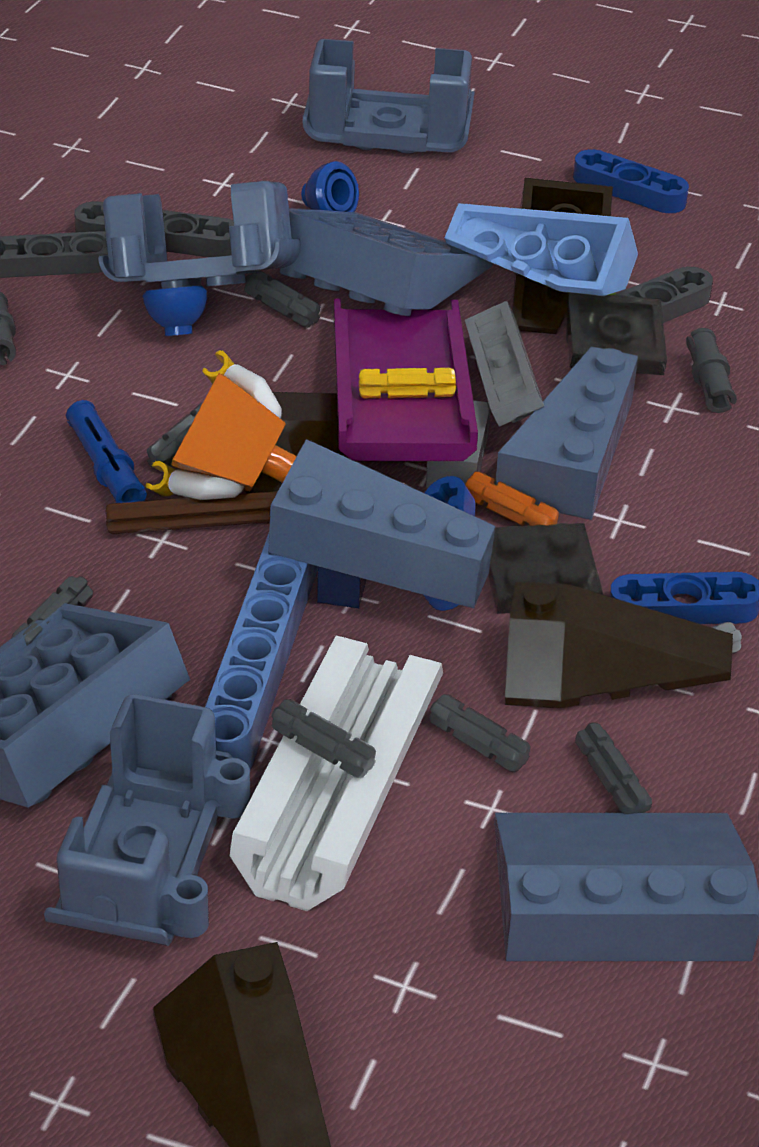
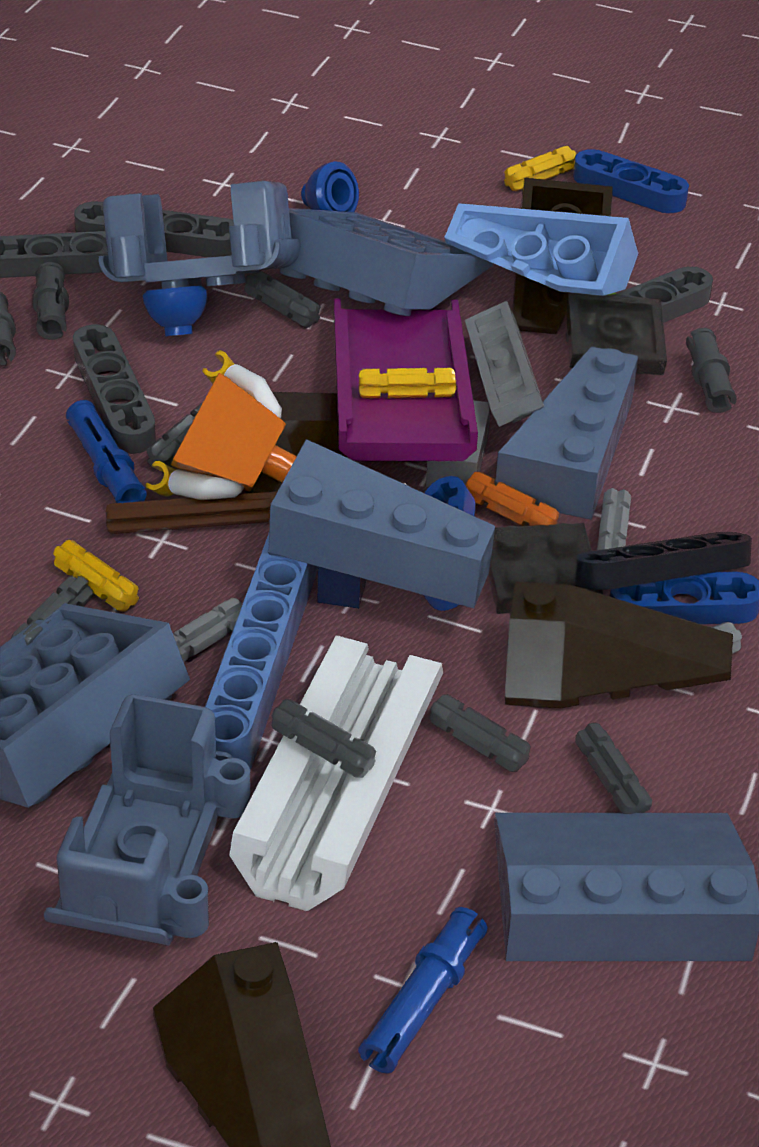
sand blue container [303,39,475,153] -> none
none -> dark grey pin [32,262,69,340]
none -> yellow axle [53,540,139,612]
none -> dark grey beam [73,324,156,454]
none -> light grey axle [173,598,242,662]
none -> blue pin [358,907,488,1074]
none -> yellow axle [503,146,577,192]
none -> black beam [575,532,752,590]
none -> light grey axle [597,488,631,550]

